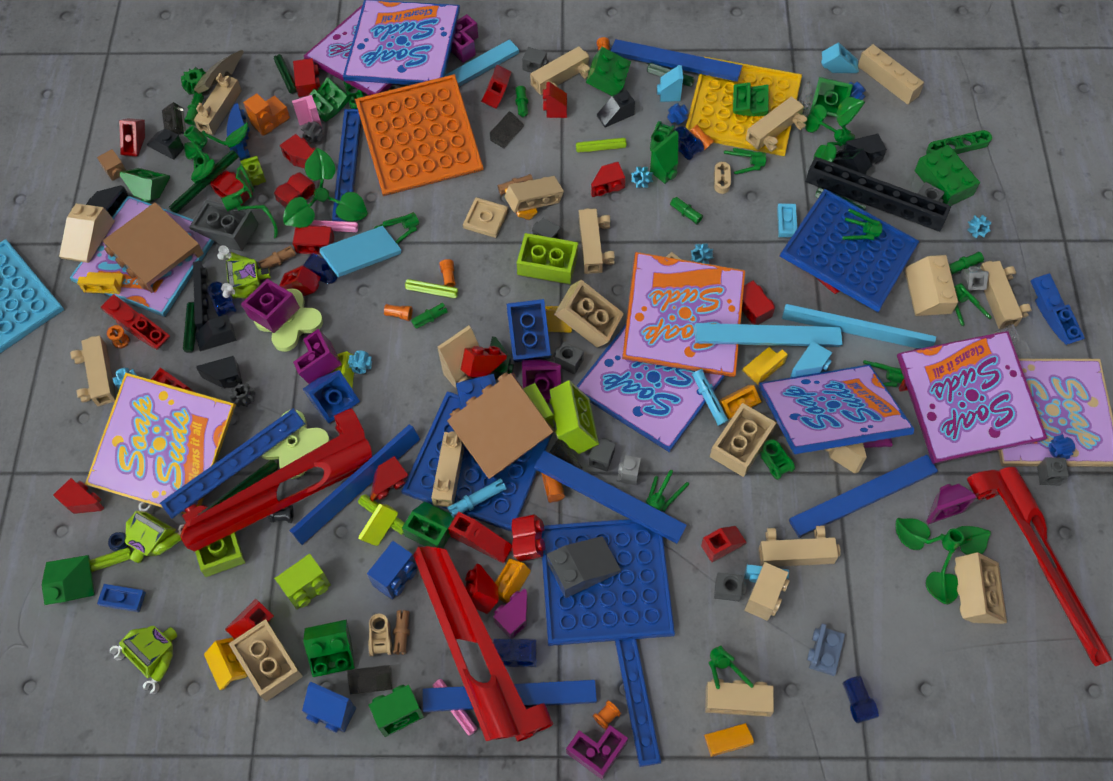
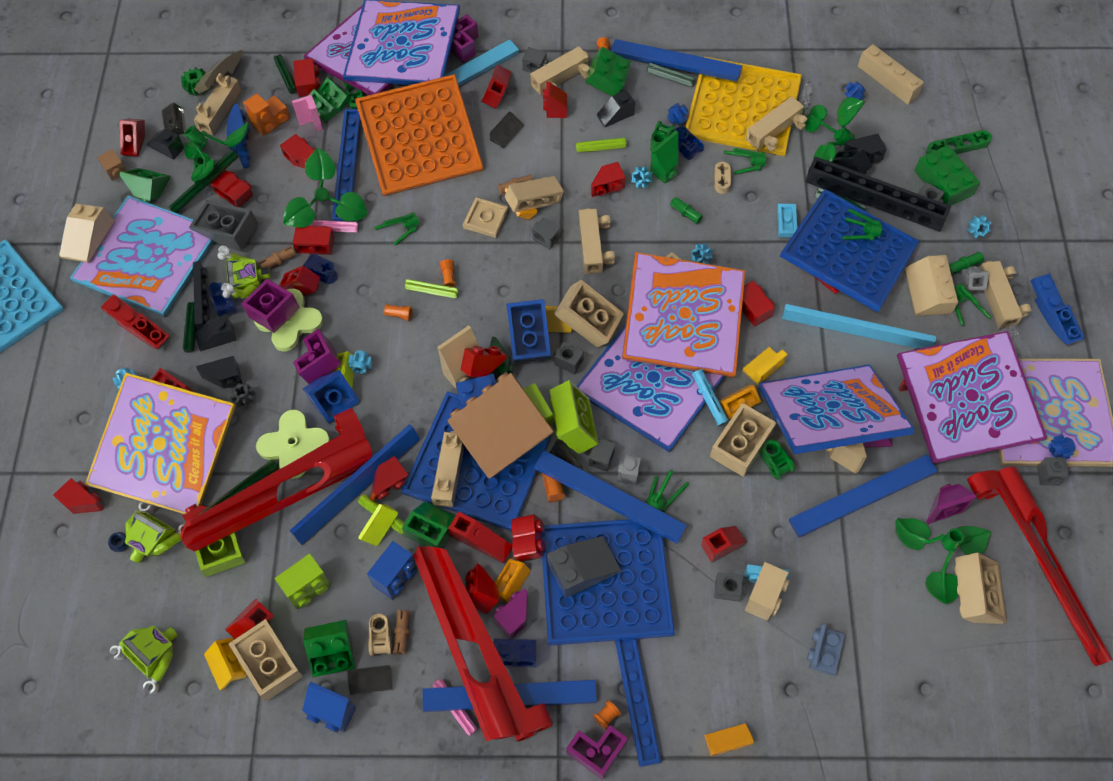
green slope [41,555,95,605] -> none
tan brick [70,336,116,406] -> none
yellow panel [77,272,124,294] -> none
black slope [86,185,129,217] -> none
lime axle [90,547,132,572] -> none
blue plate [97,584,146,612] -> none
medium nougat panel [102,202,204,293] -> none
orange bush [107,325,130,349] -> none
blue tile [160,408,305,519] -> none
green axle [184,93,204,125] -> none
green plant [221,164,278,238] -> none
lime brick [240,156,266,186] -> none
black bush [269,505,294,523] -> none
red brick [274,172,316,208] -> none
dark grey gear [301,121,324,143] -> none
medium azure tile [320,226,401,277] -> none
green brick [368,685,425,737] -> none
green axle [411,303,448,329] -> none
medium azure pin [447,478,506,518] -> none
green axle [515,86,529,118] -> none
lime brick [517,233,578,284] -> none
magenta slope [522,360,561,403] -> none
medium azure slope [657,65,683,102] -> none
orange pin [689,124,714,151] -> none
medium azure tile [694,323,843,347] -> none
tan brick [705,679,774,717] -> none
green plant [708,646,754,689] -> none
green slope [733,82,770,116] -> none
tan brick [759,526,840,567] -> none
medium azure slope [790,341,832,378] -> none
green slope [811,77,853,117] -> none
medium azure slope [821,42,859,73] -> none
clear blue piece [842,676,879,723] -> none
green plant [863,360,904,387] -> none

